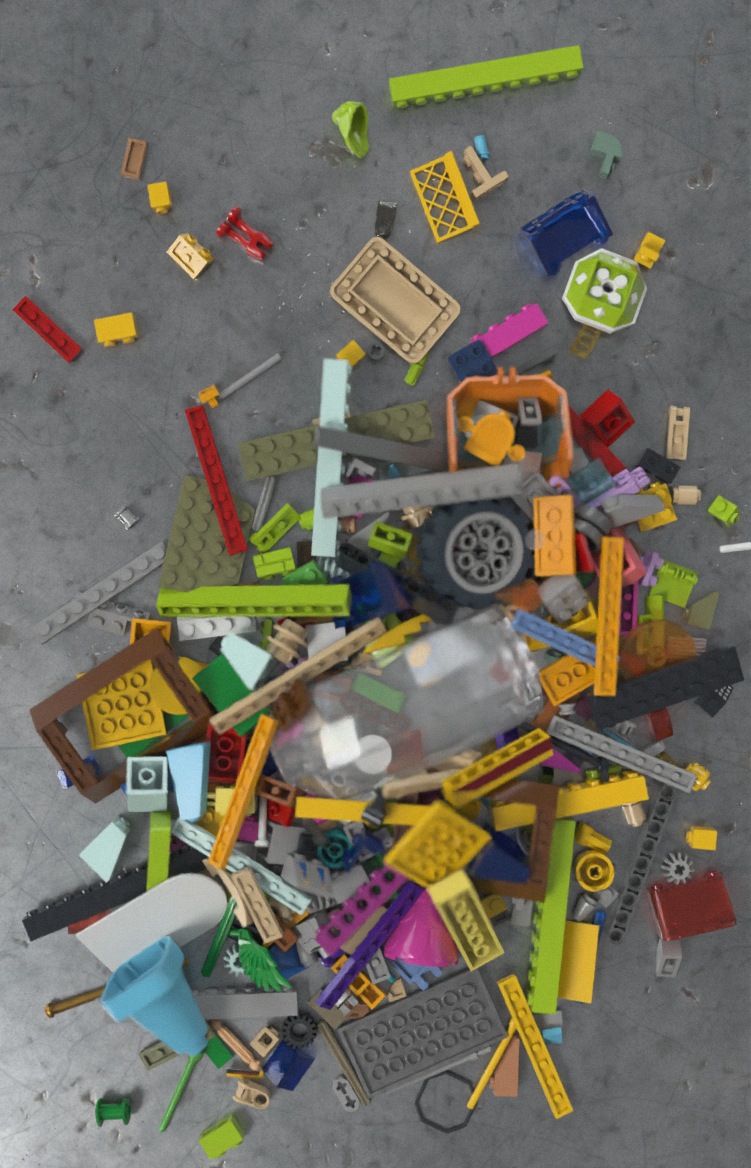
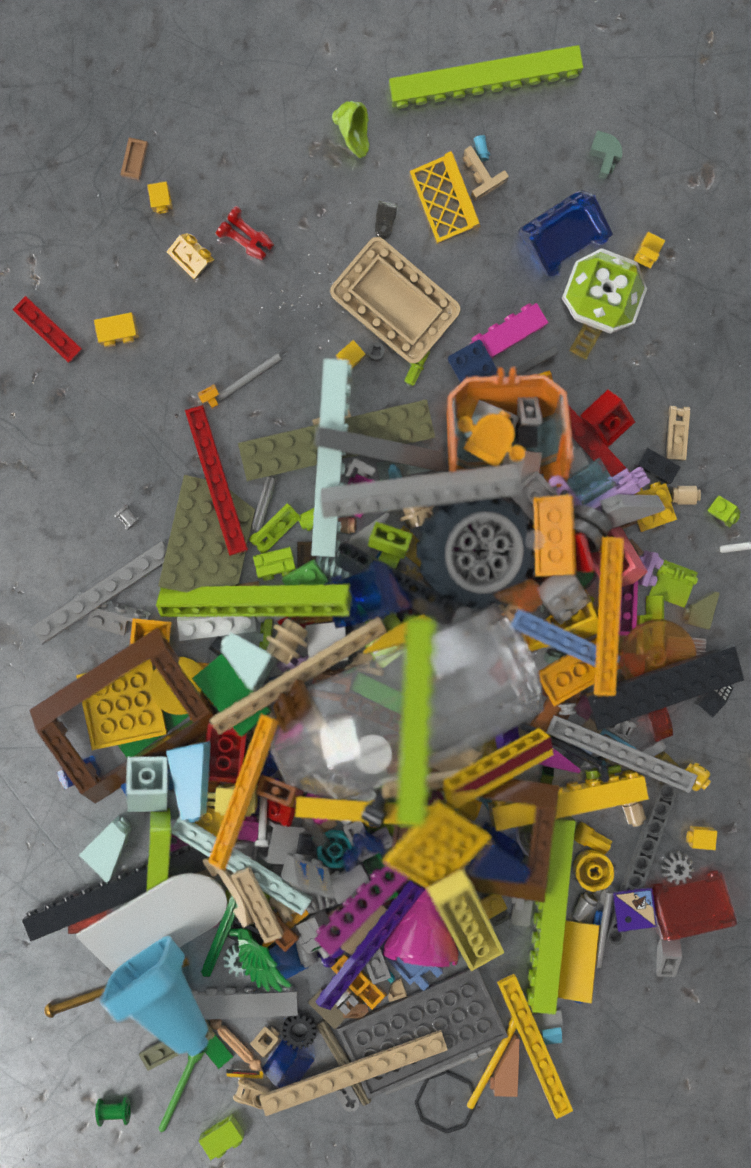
none -> tan plate [259,1030,448,1116]
none -> lime brick [397,617,437,825]
none -> light grey bar [596,891,613,968]
none -> tile [613,887,657,932]

